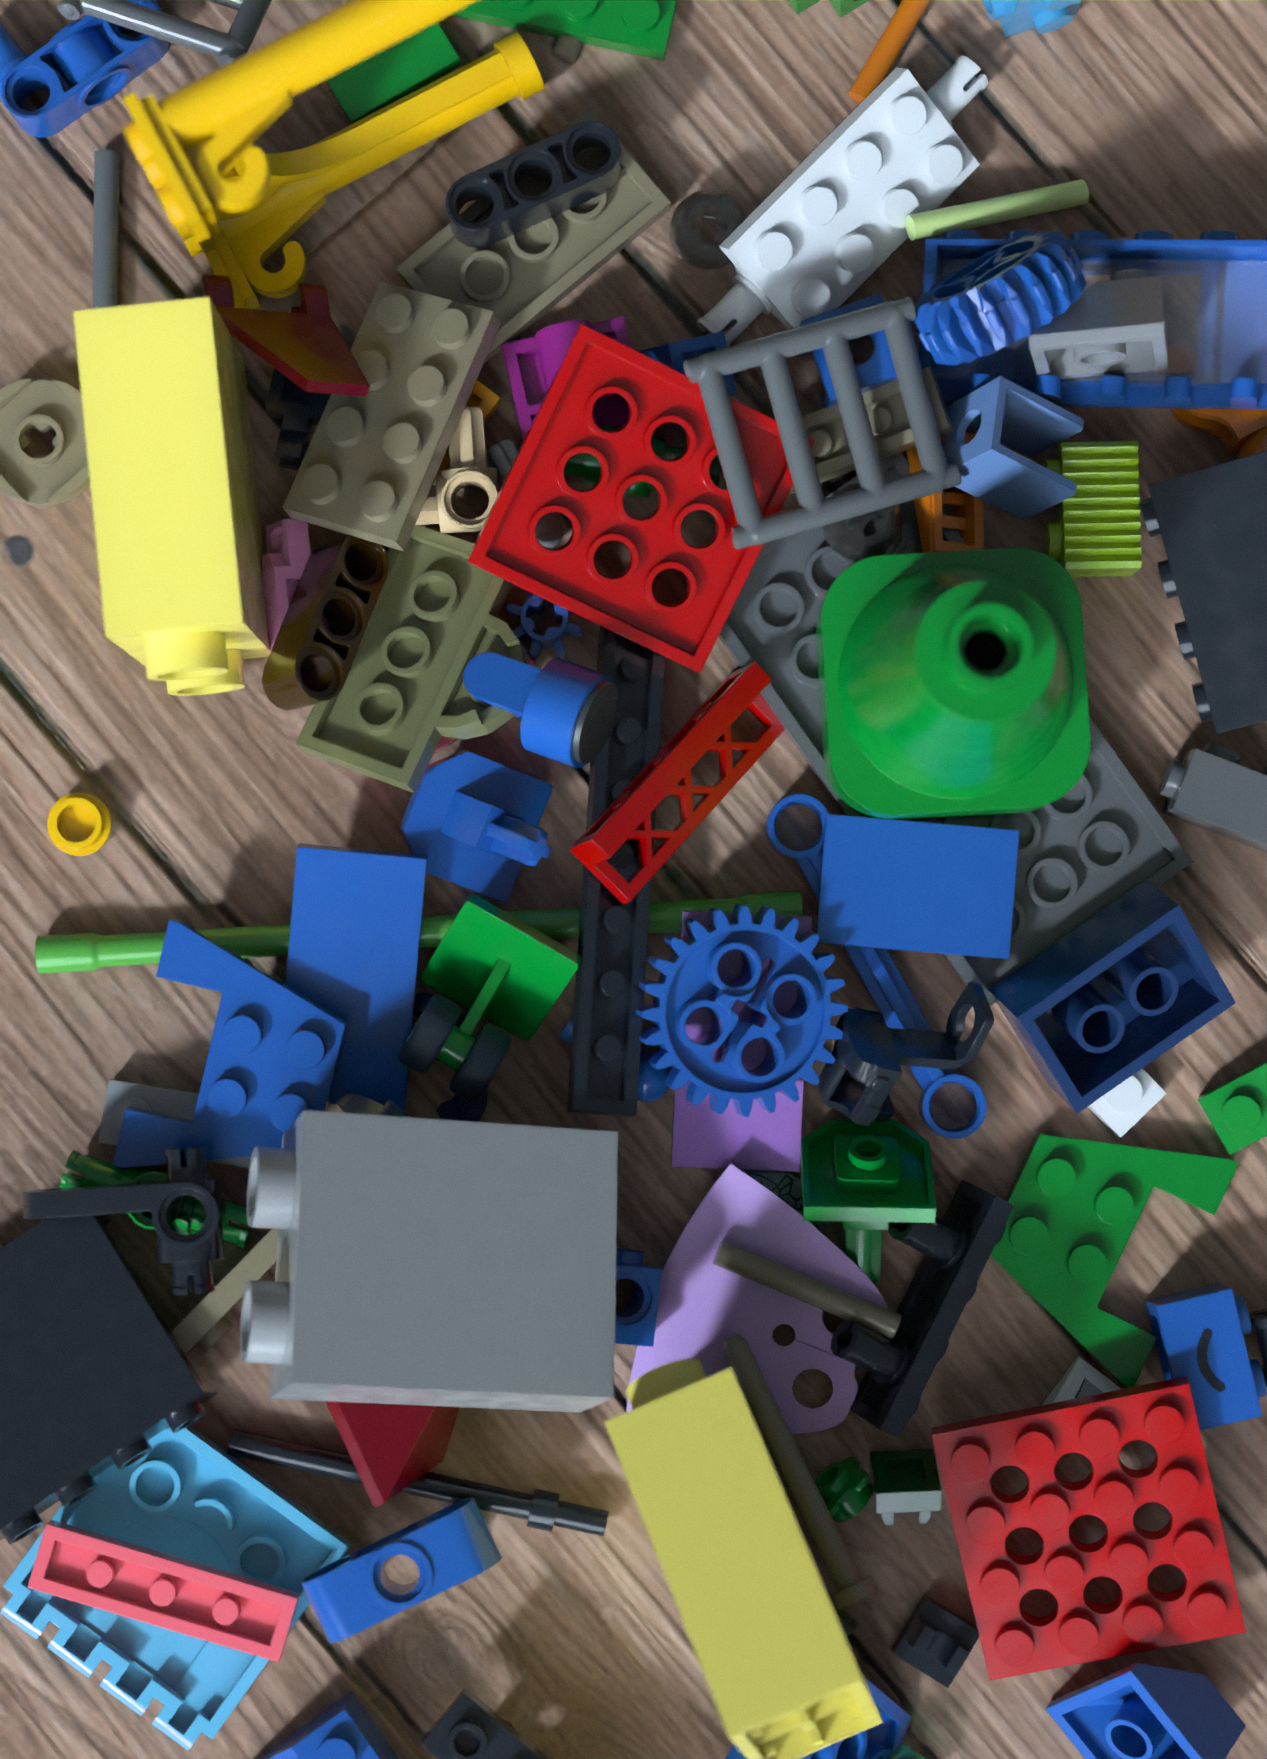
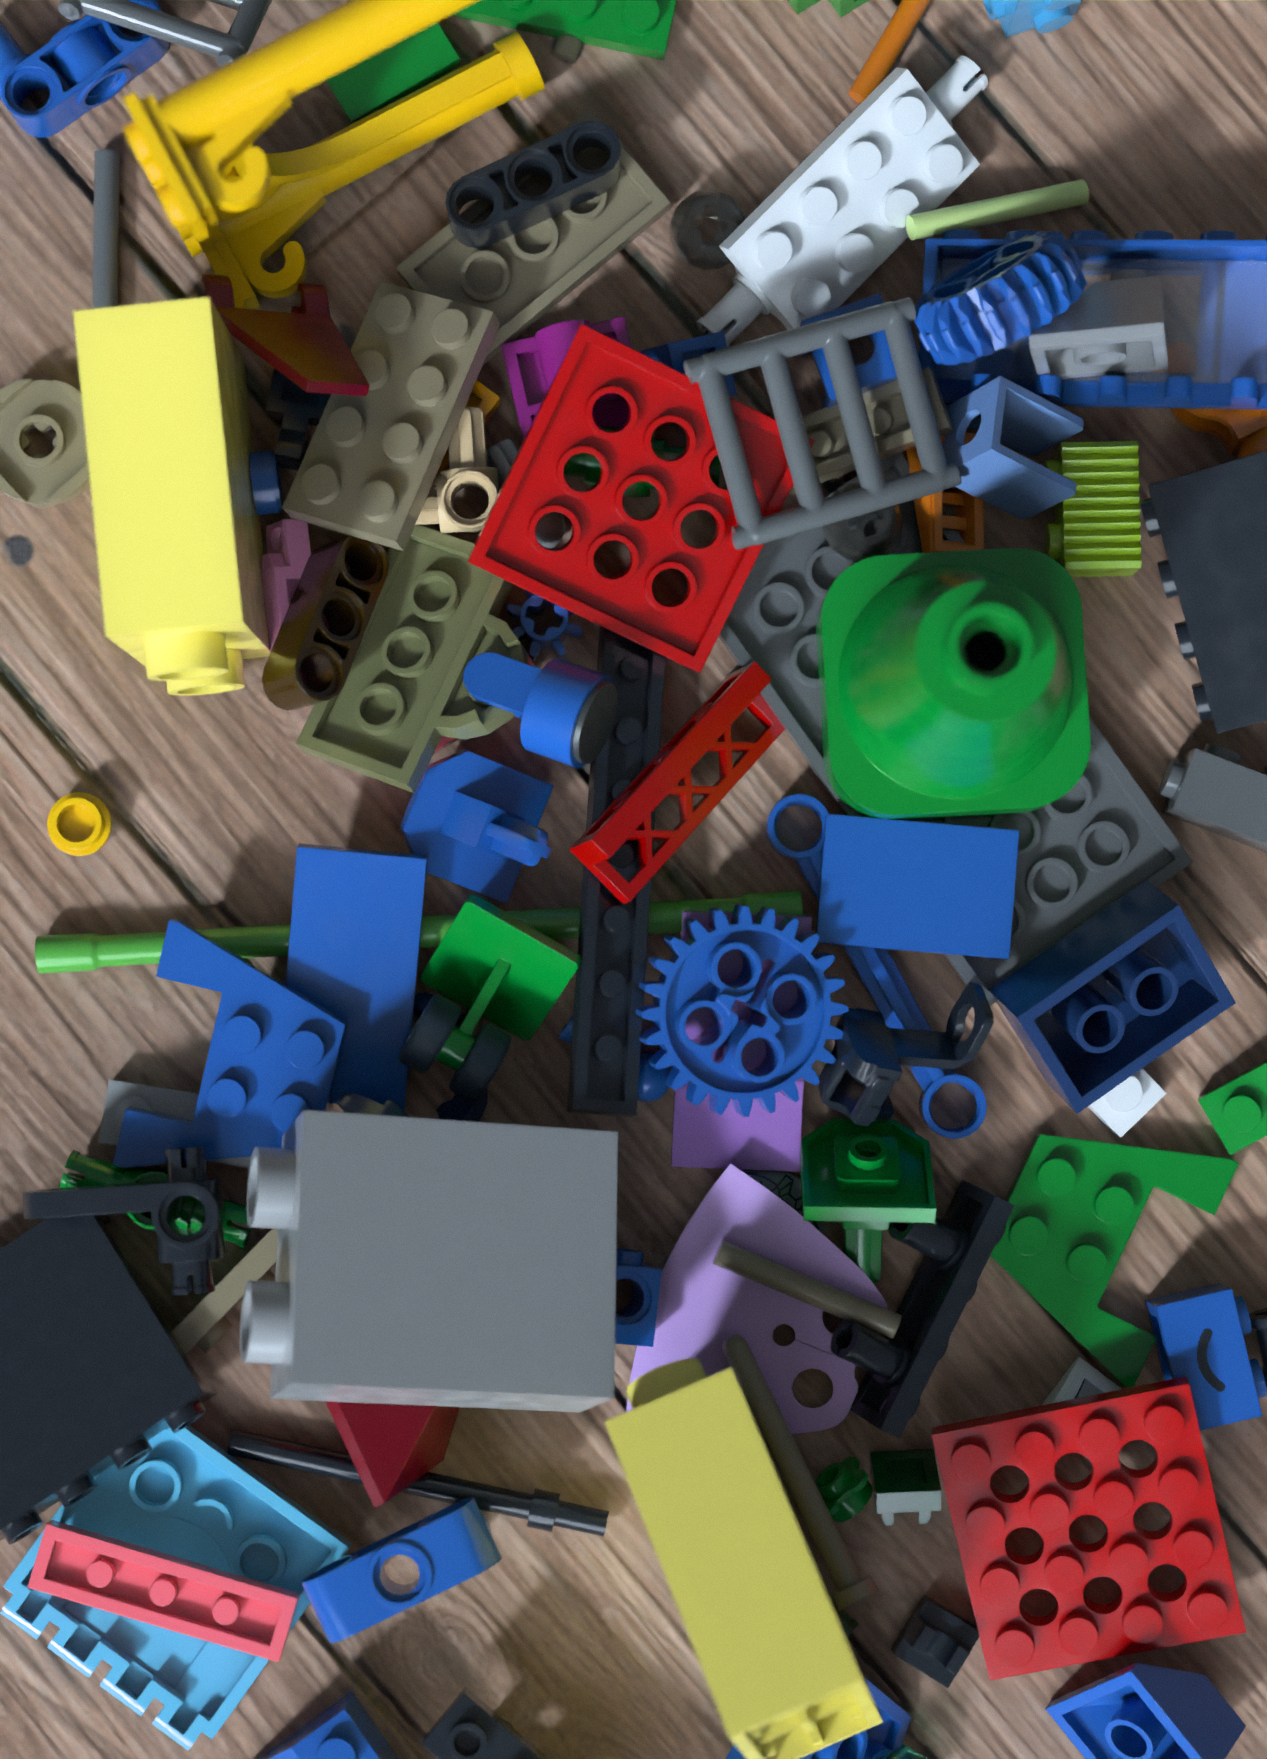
none -> blue tile [249,450,283,515]

